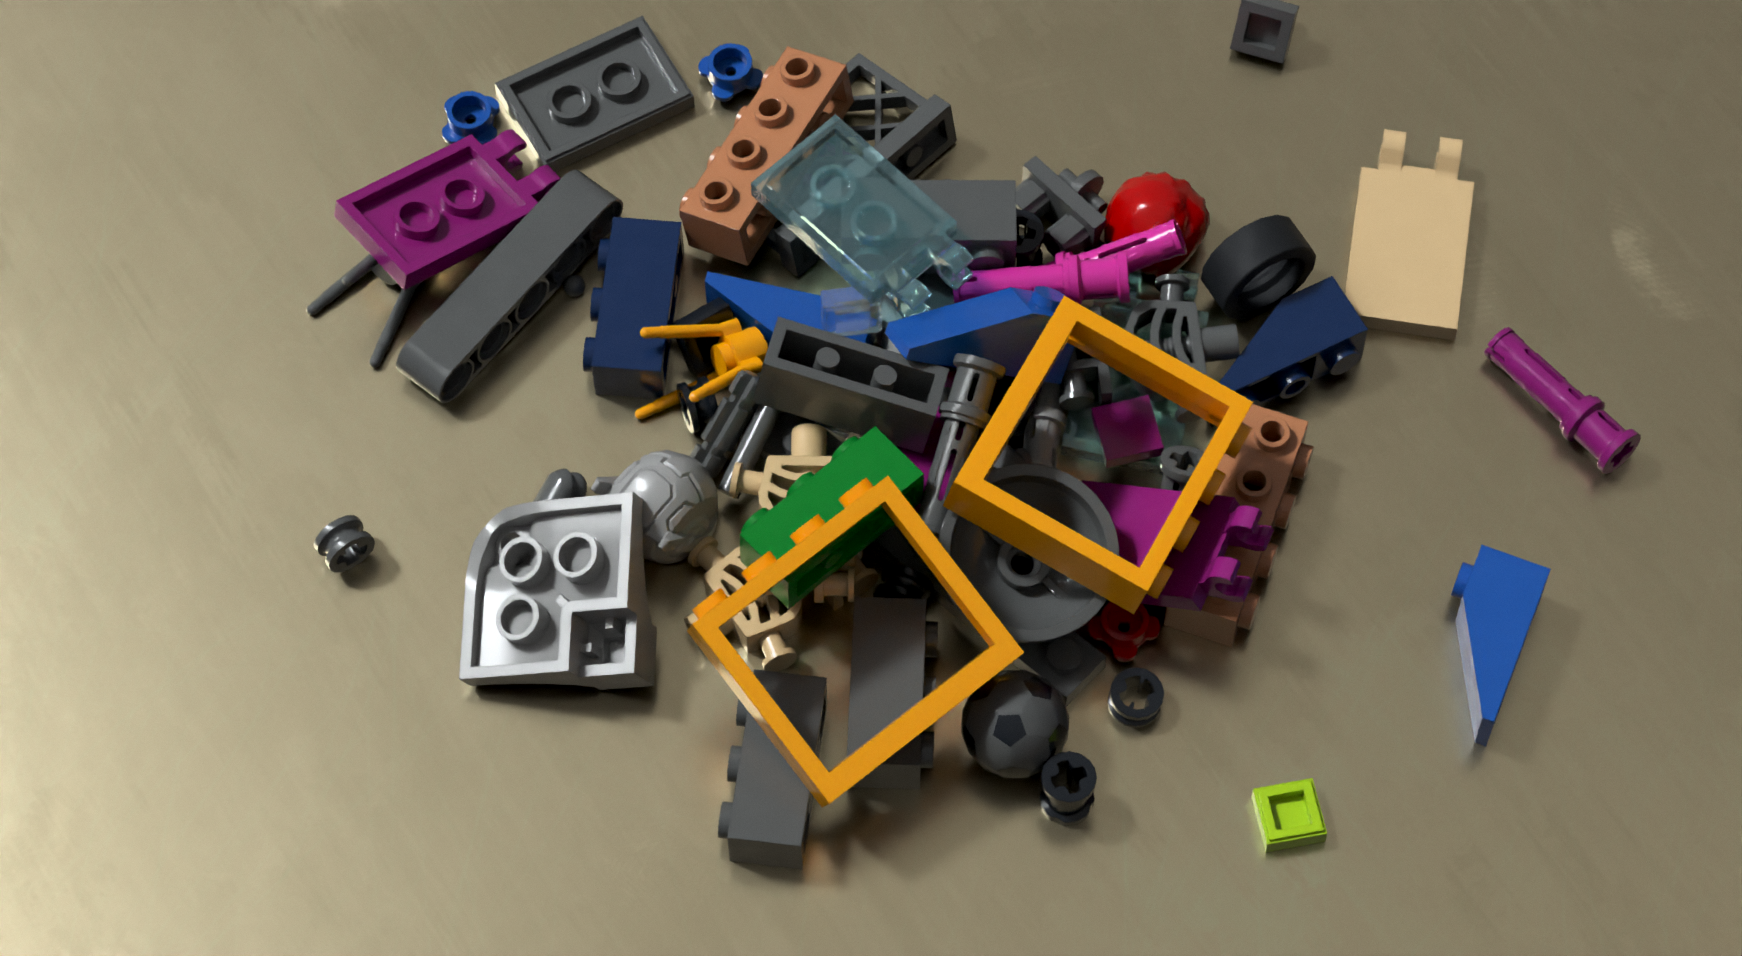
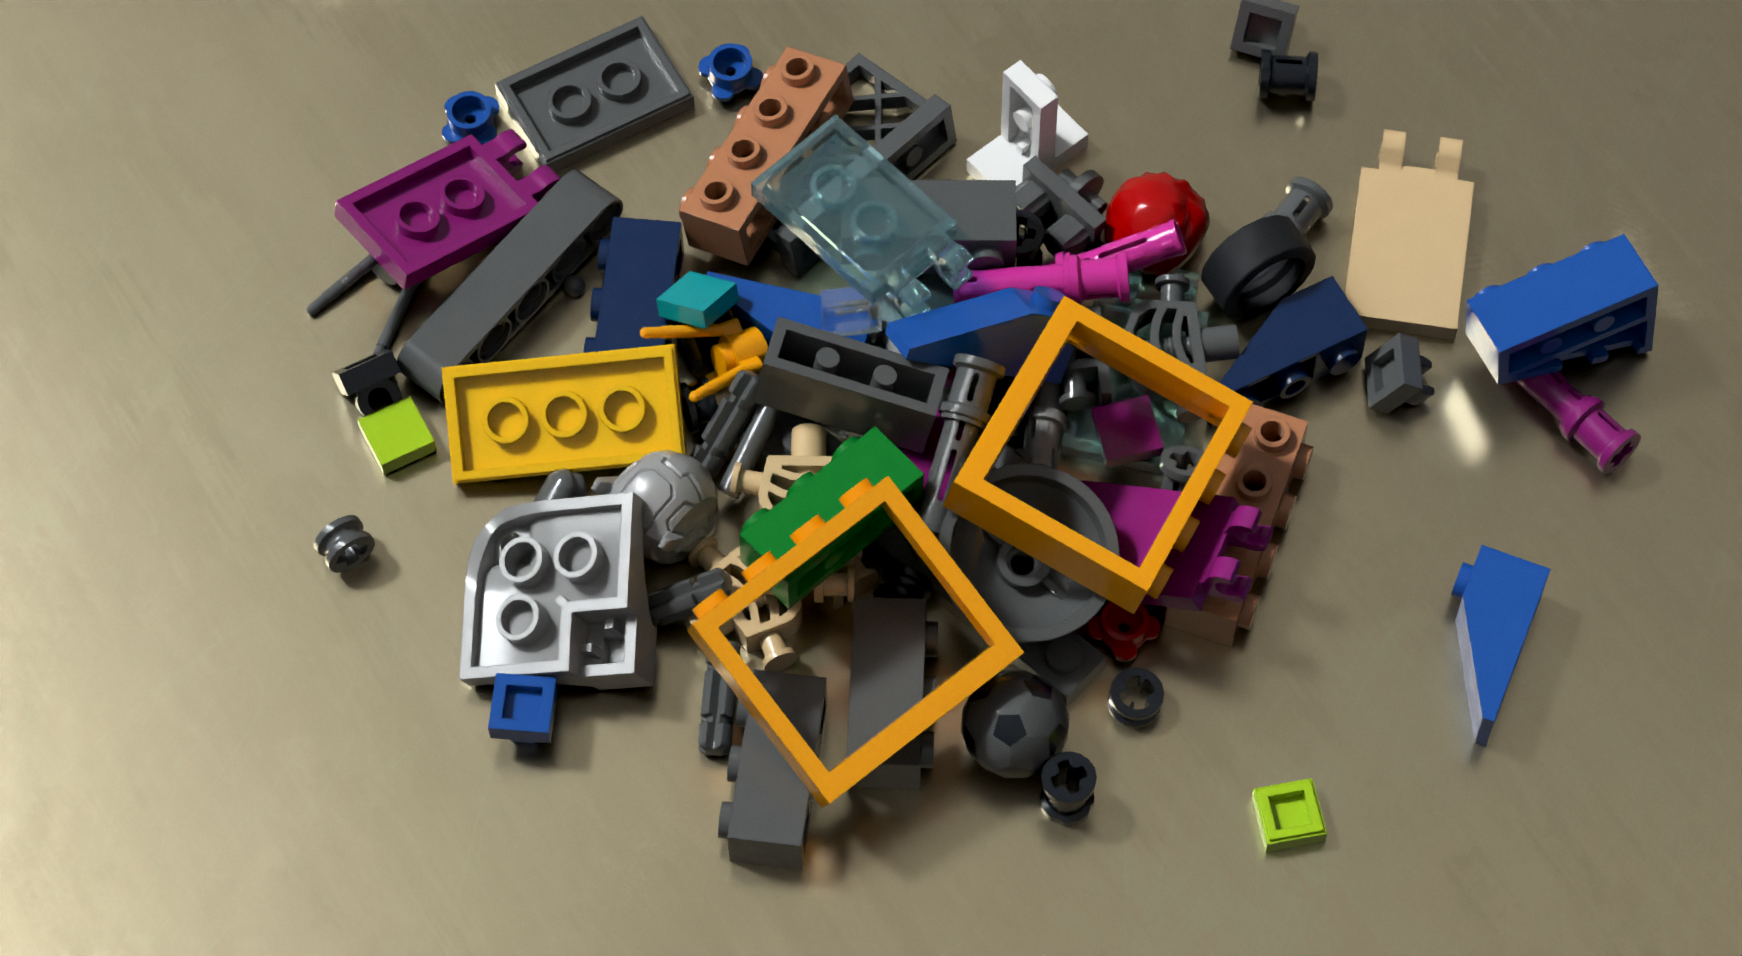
none -> black tile [332,349,402,416]
none -> lime tile [358,396,437,475]
none -> yellow tile [441,344,687,484]
none -> blue tile [488,673,558,744]
none -> dark grey axle [648,568,734,627]
none -> teal tile [656,271,739,329]
none -> dark grey axle [698,641,741,756]
none -> white bracket [966,60,1088,187]
none -> black bush [1258,49,1318,102]
none -> dark grey bush [1262,177,1333,241]
none -> dark grey tile [1364,333,1435,414]
none -> blue wedge [1465,234,1659,385]

